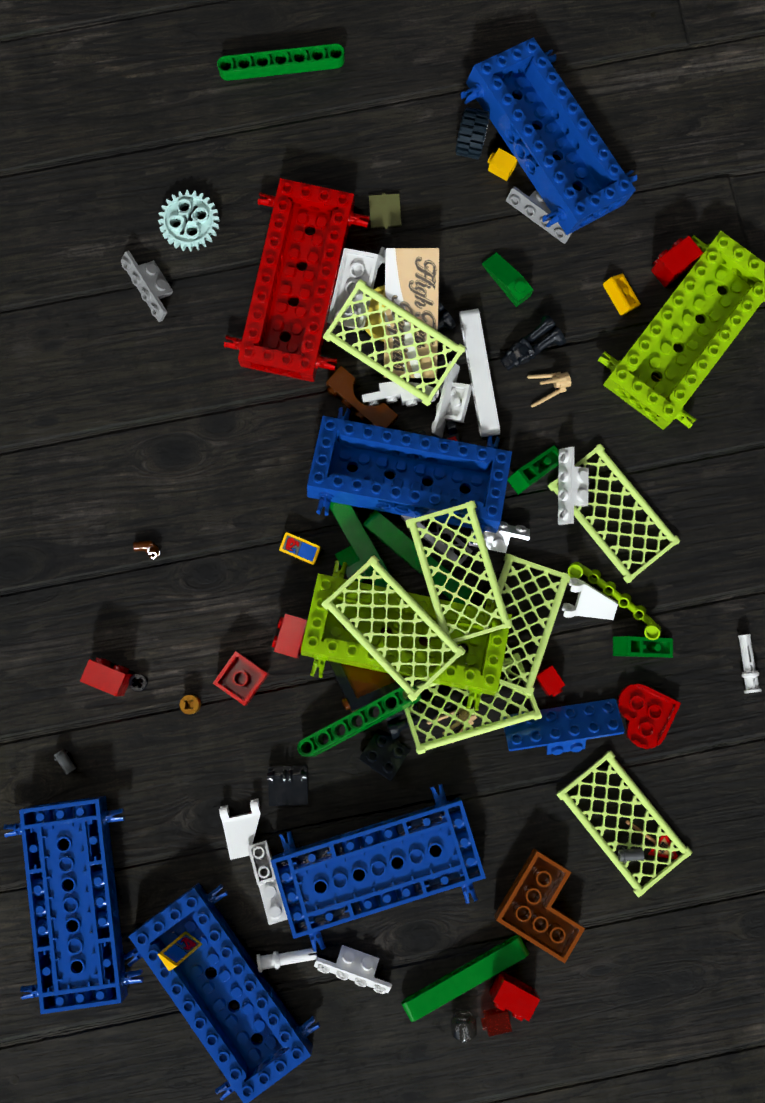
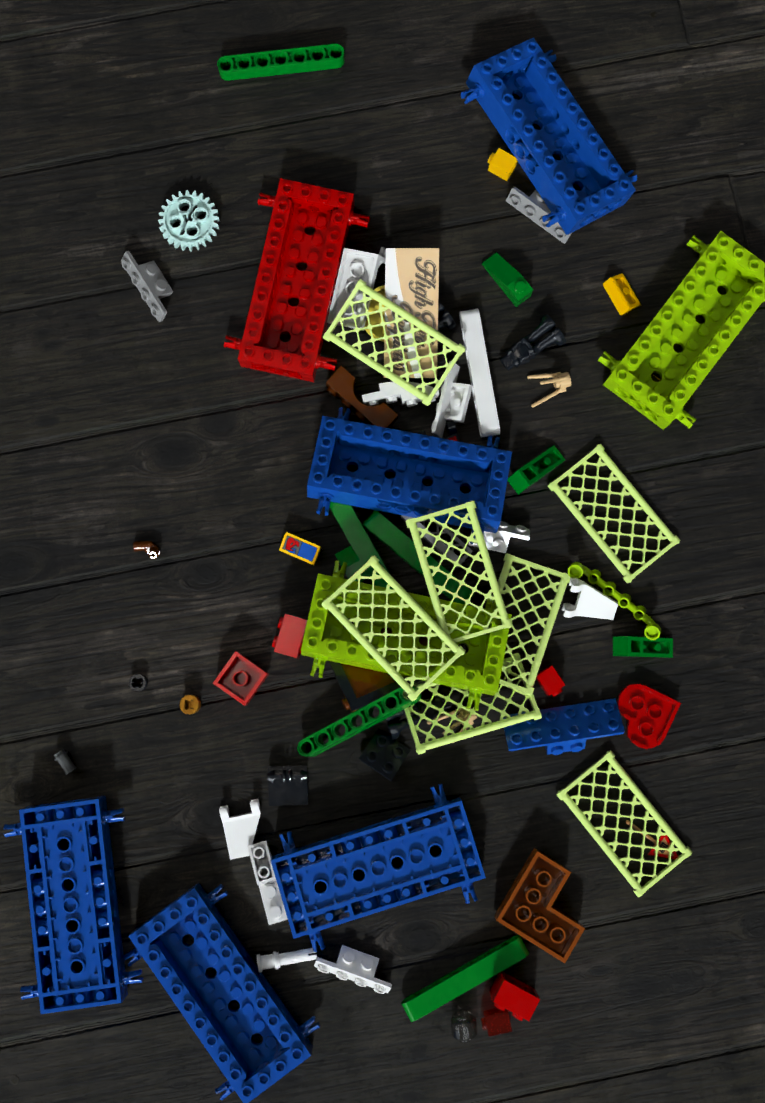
red brick [80,657,133,696] -> none
slope [157,931,202,971] -> none
olive piece [369,193,402,229] -> none
black wheel [455,107,490,160] -> none
white bracket [558,447,589,525] -> none
dark grey pin [618,847,644,863] -> none
red brick [651,236,703,288] -> none
white pin [738,634,762,694] -> none

